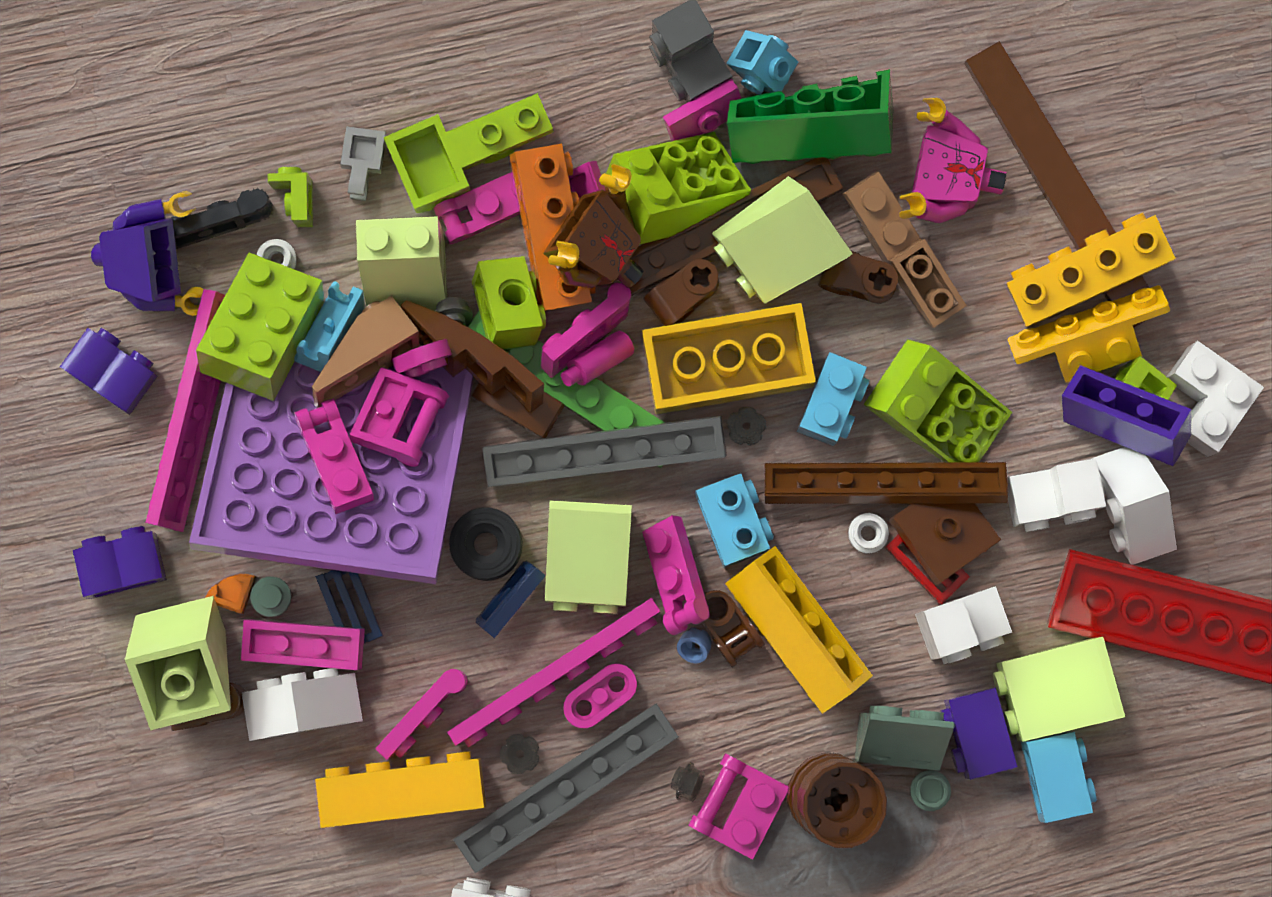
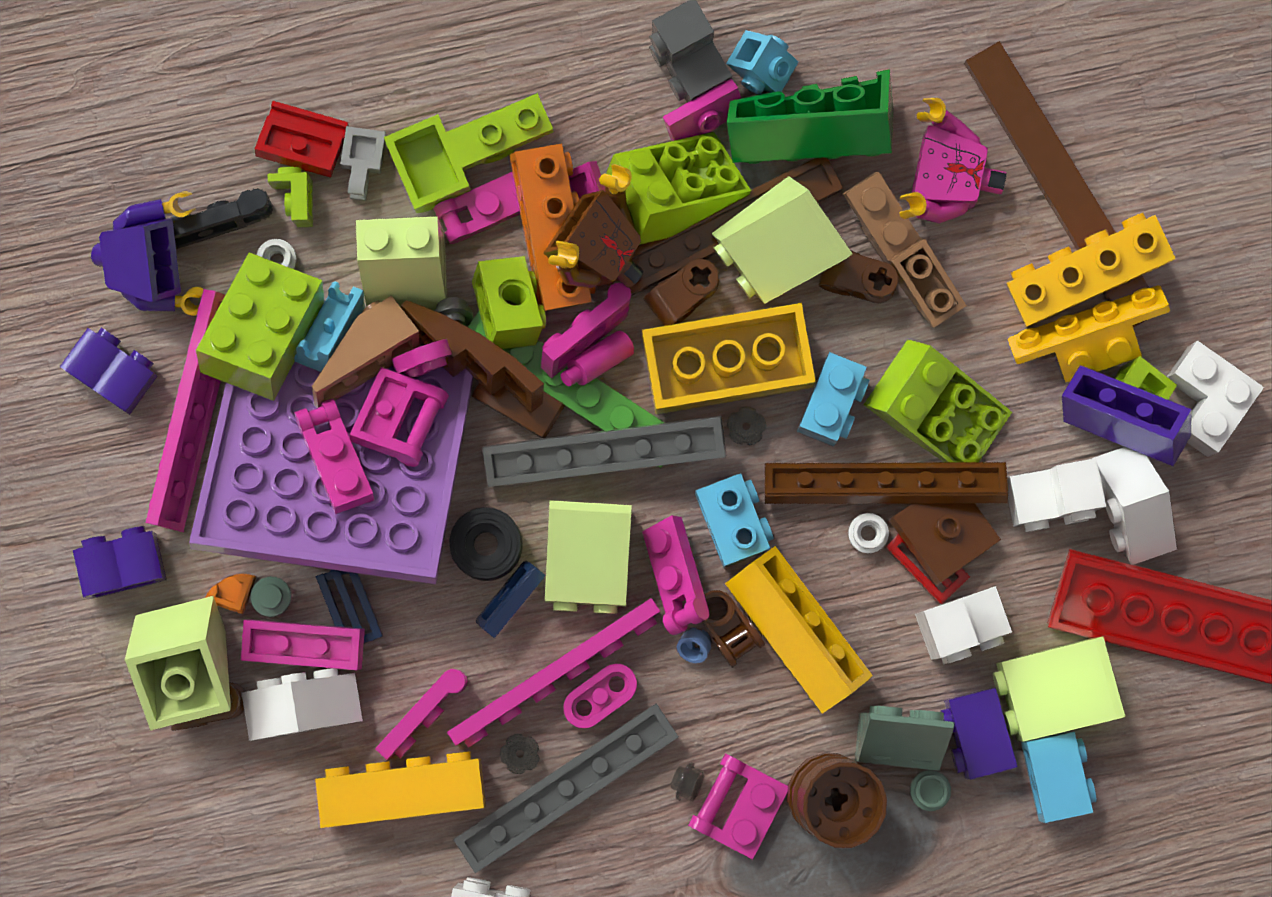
none -> red plate [255,101,349,178]

